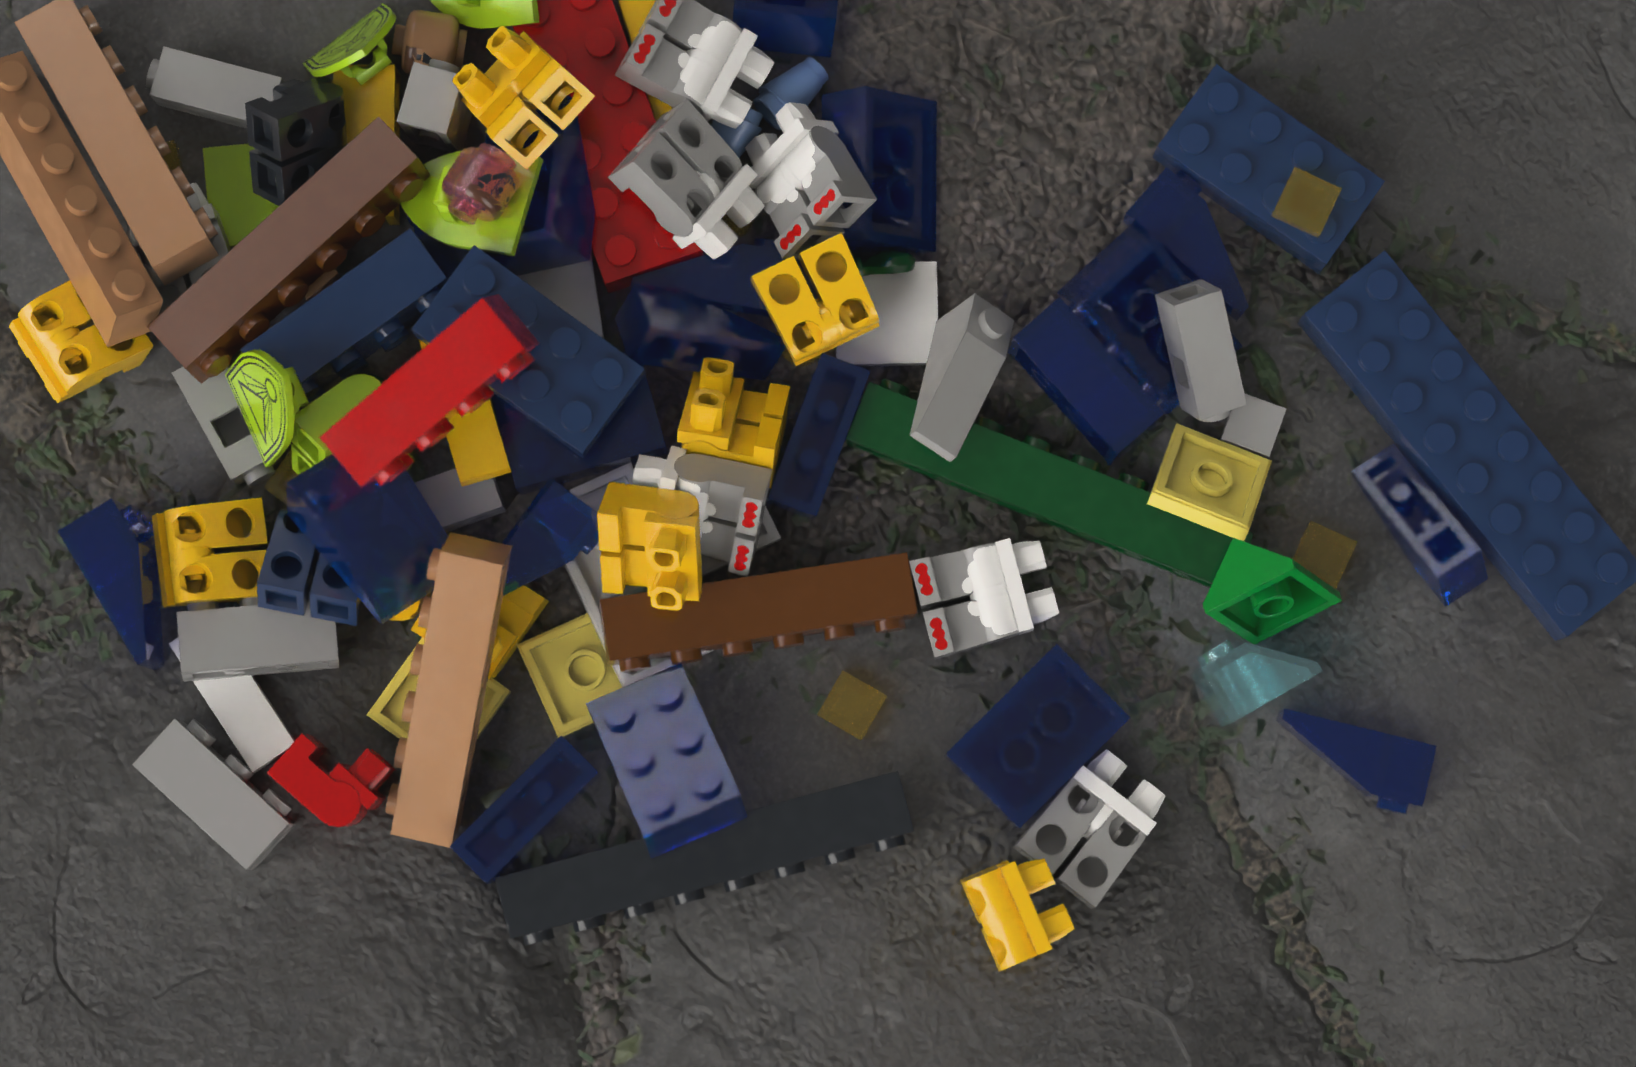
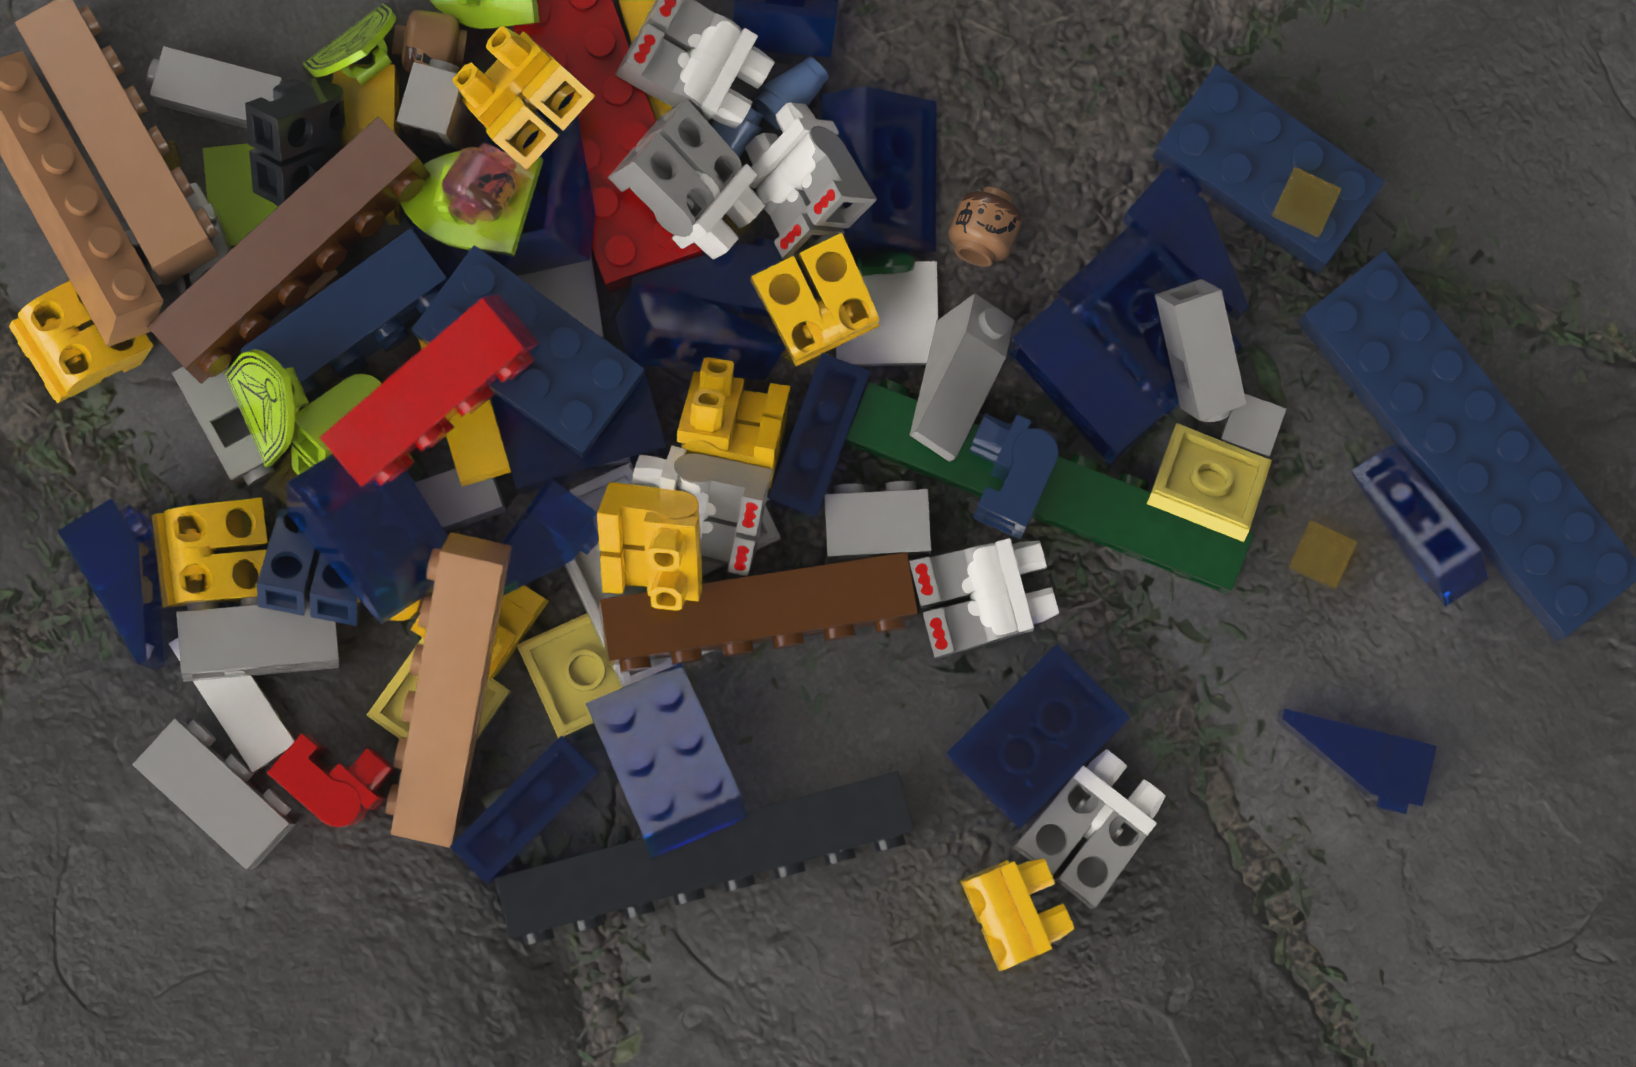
clear yellow tile [817,671,887,741] -> none
clear light blue slope [1191,640,1323,727] -> none
green slope [1203,538,1342,645] -> none
none -> light grey brick [824,481,931,561]
none -> medium nougat head [948,187,1022,267]
none -> dark blue hips [969,414,1058,539]

